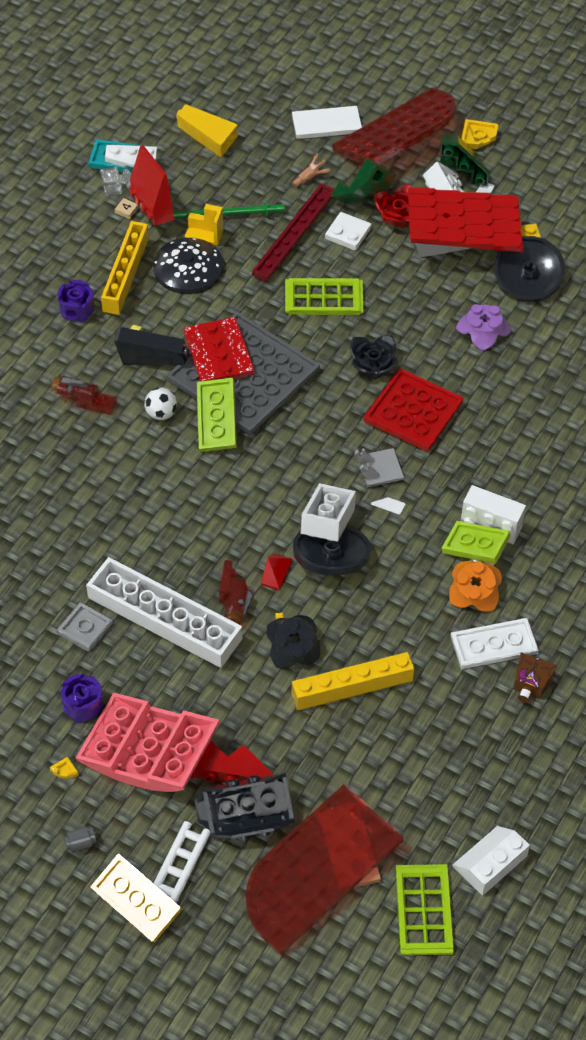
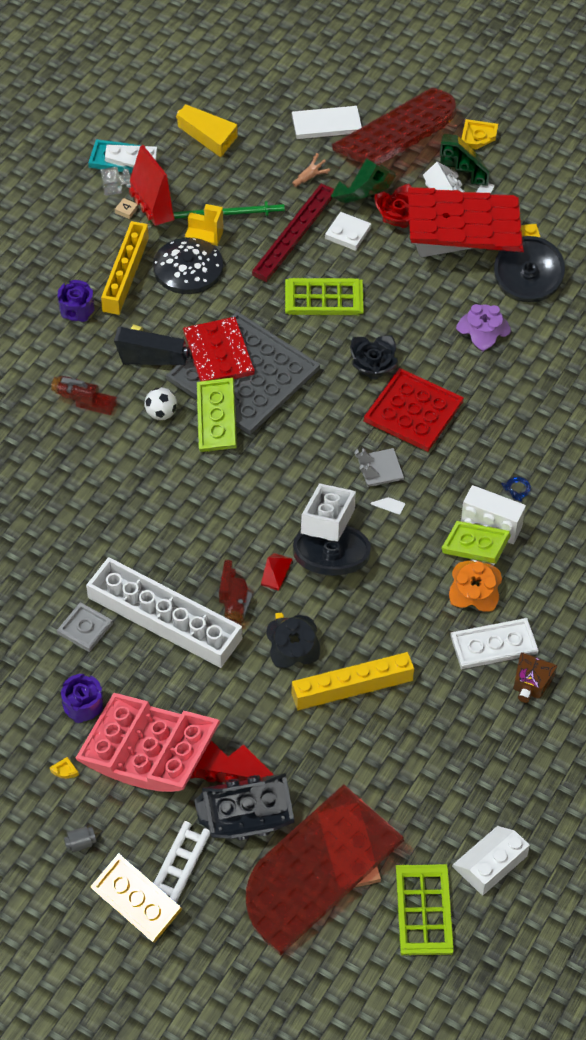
none -> clear blue piece [501,477,531,502]

